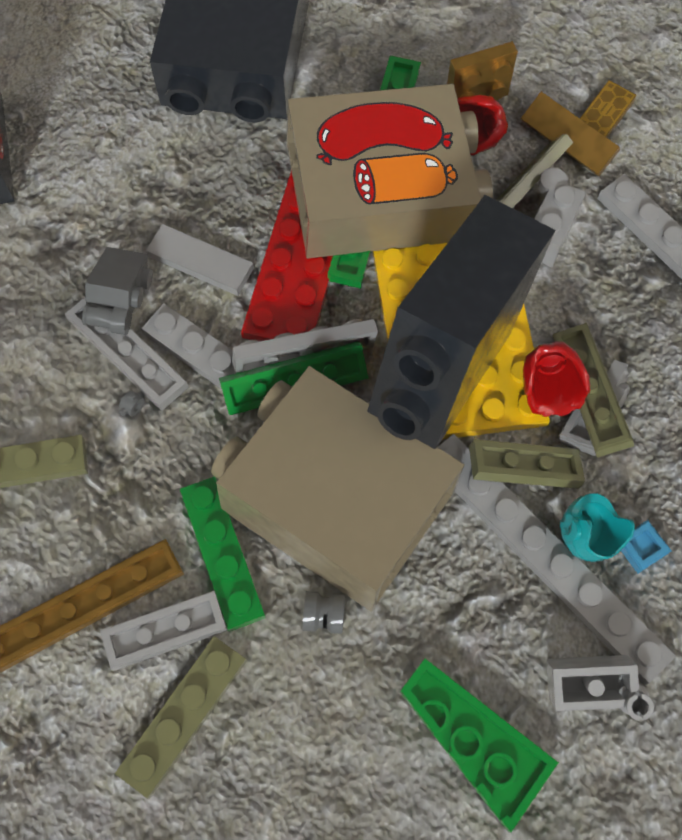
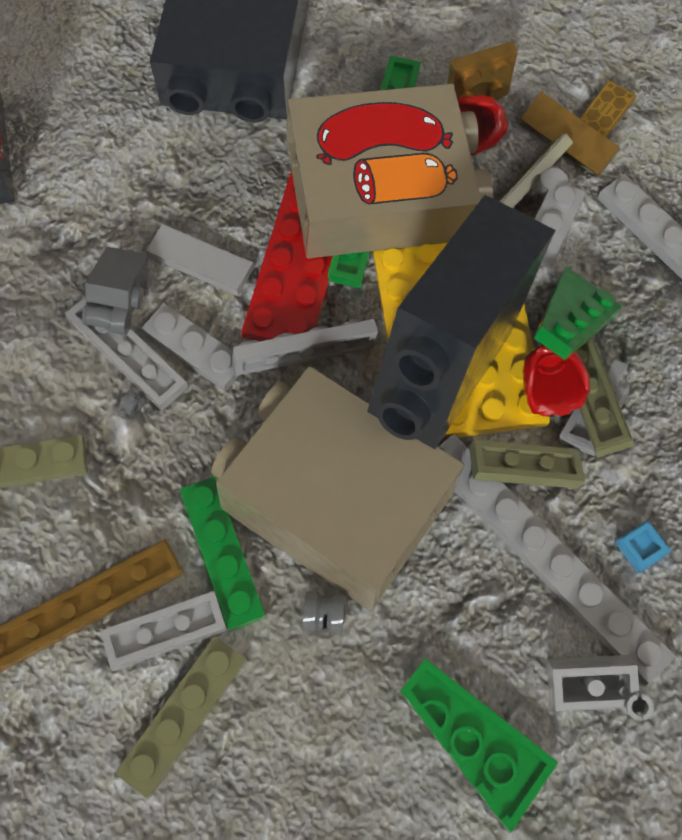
green plate [219,341,369,416] -> none
teal cap [560,493,635,562] -> none
none -> green wing [534,267,622,360]

